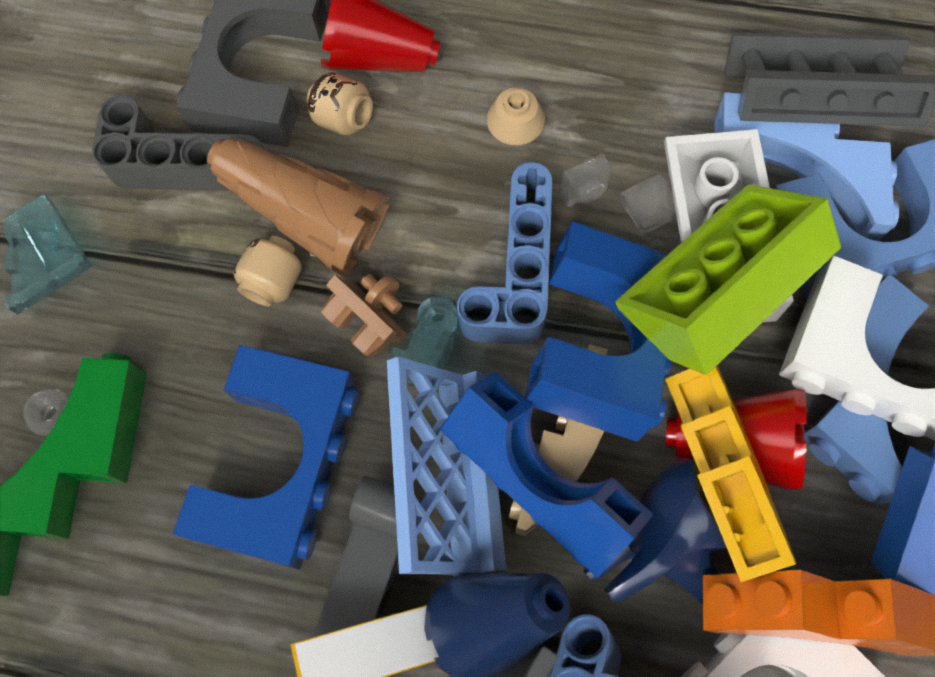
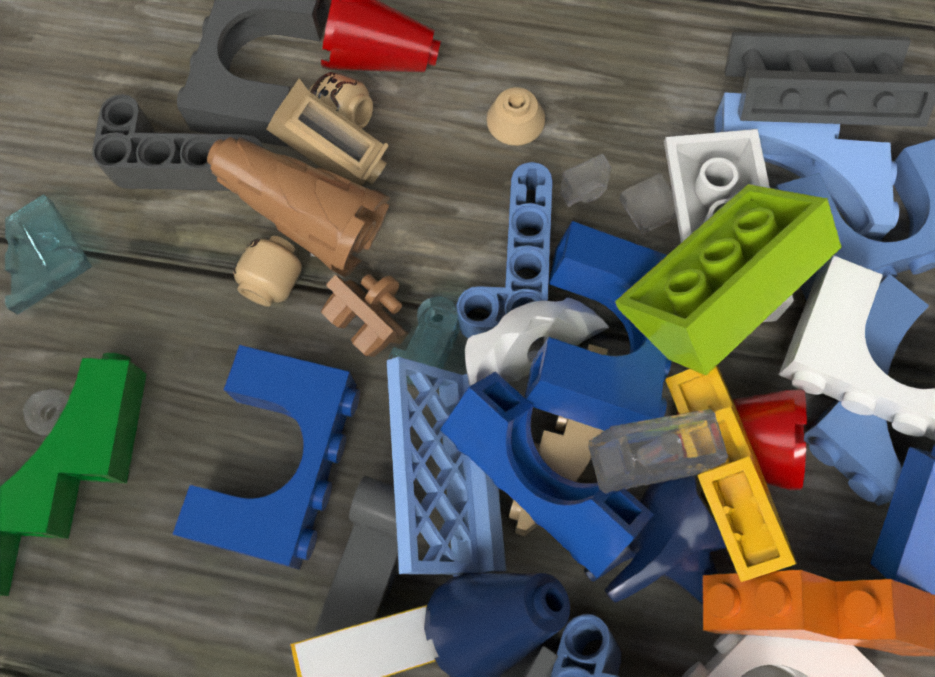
none -> tan window [266,78,389,185]
none -> white piece [465,298,609,386]
none -> clear brick [588,409,728,494]

